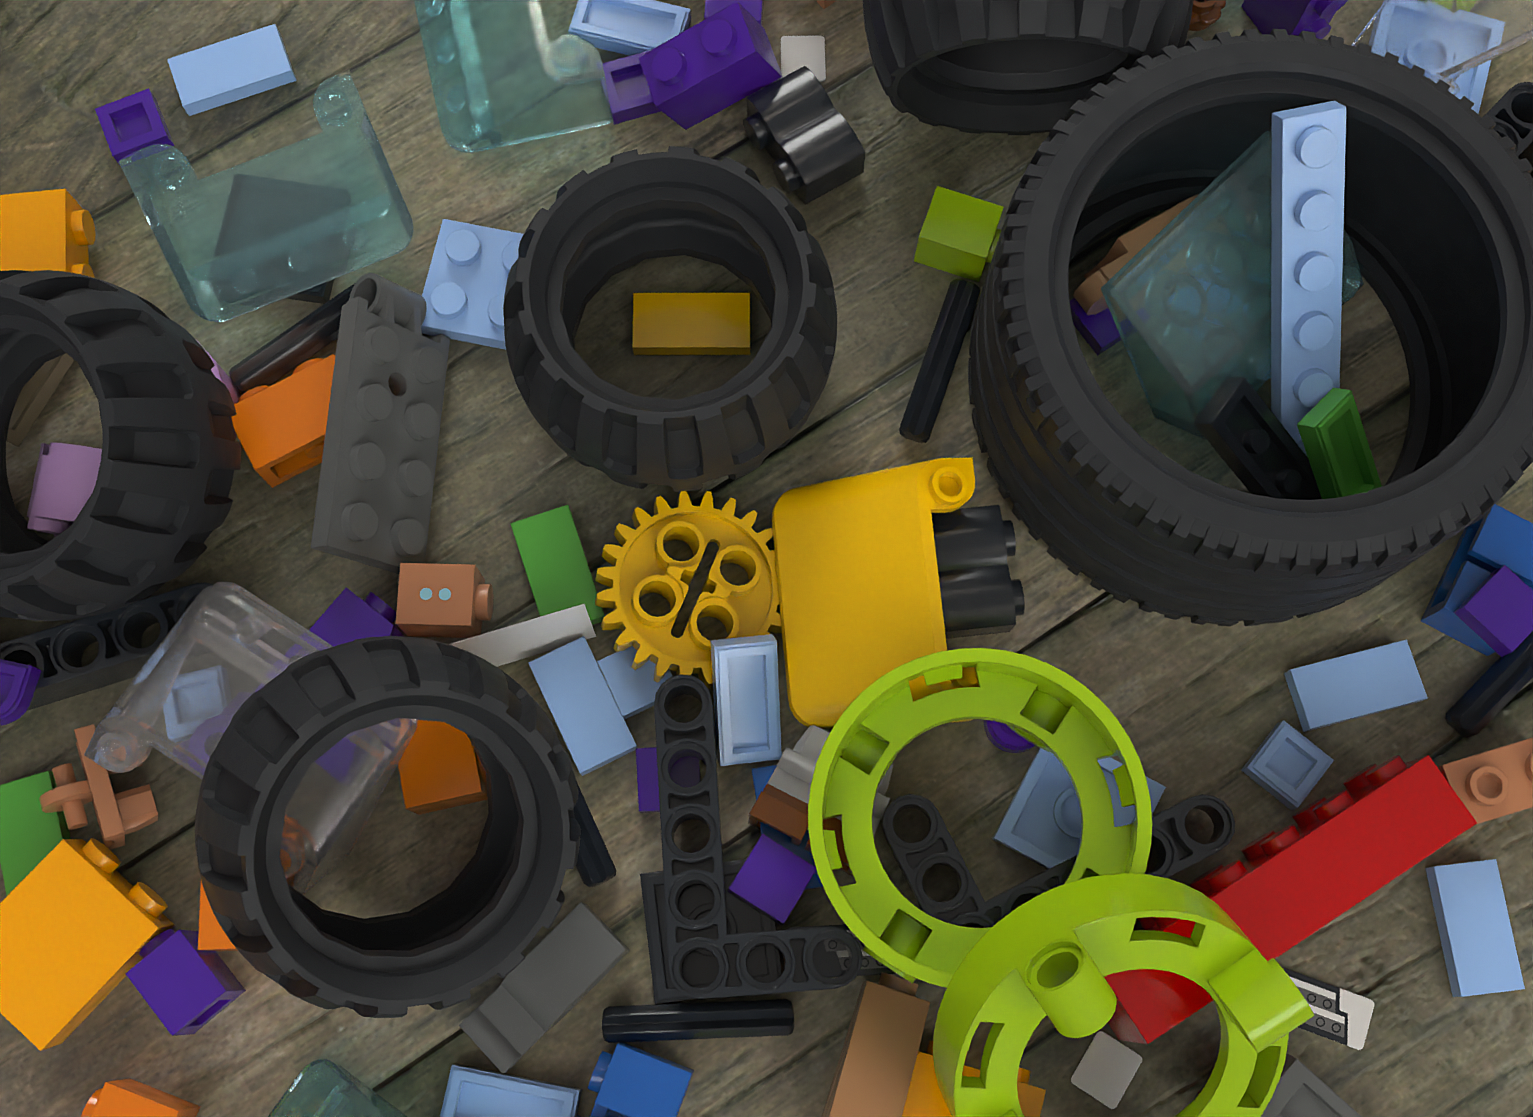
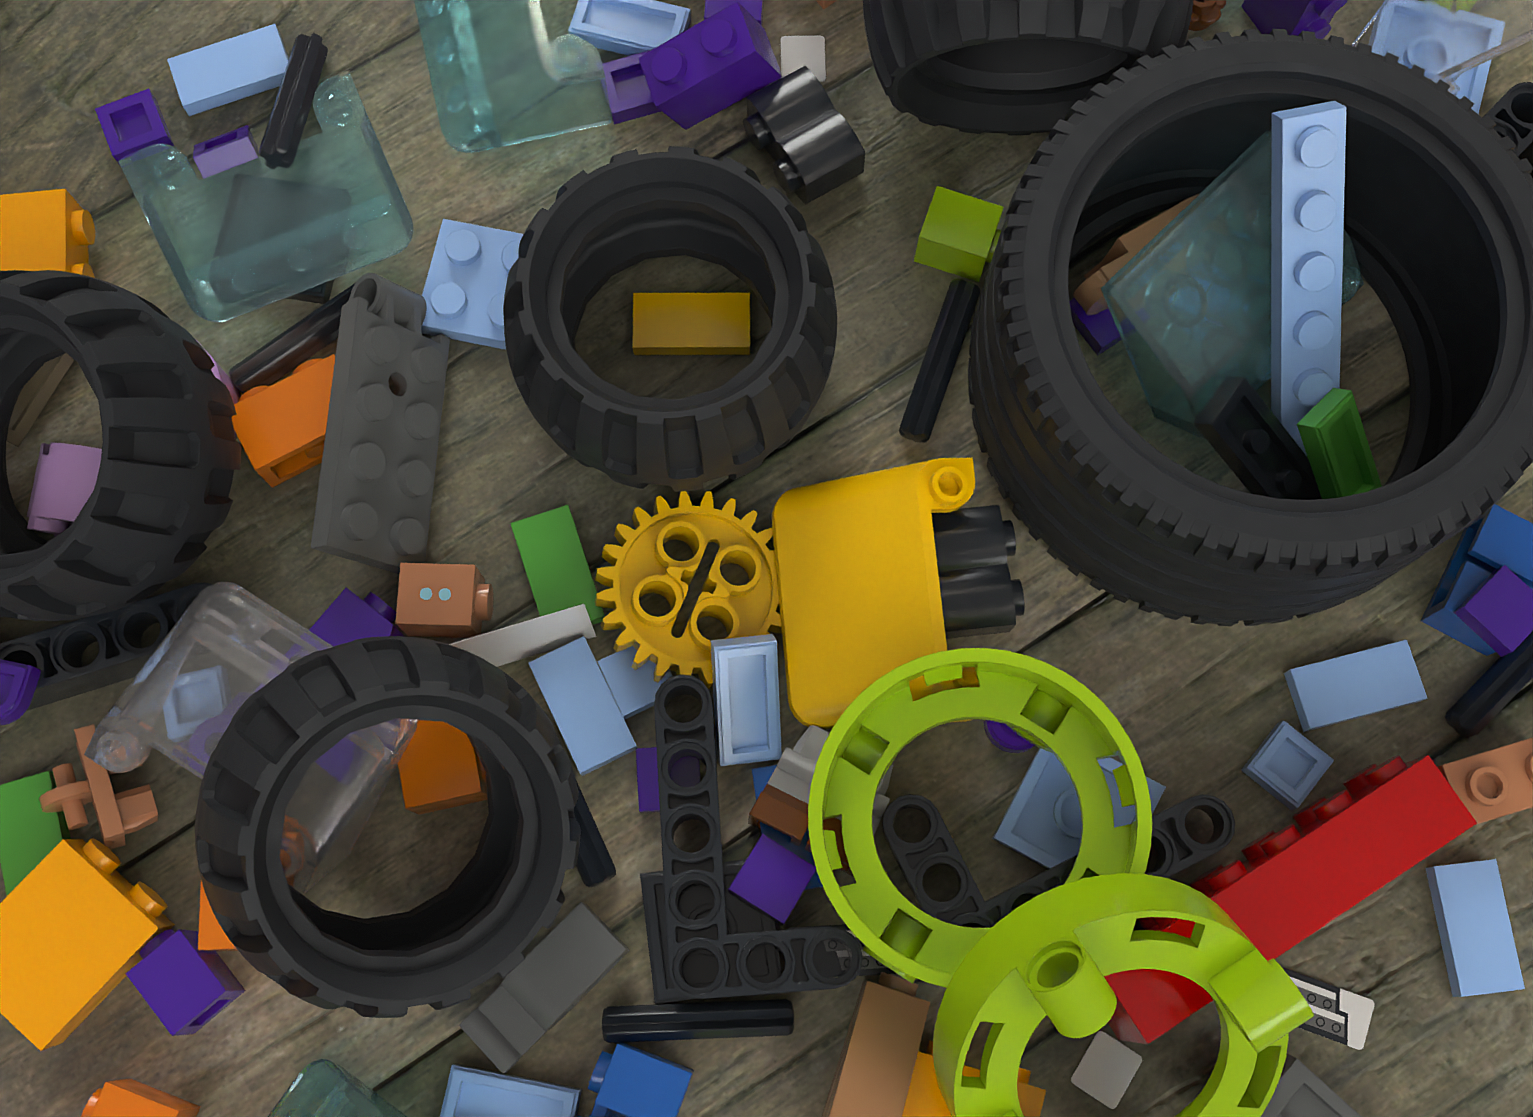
none -> tile [193,125,258,179]
none -> black axle [259,33,328,170]

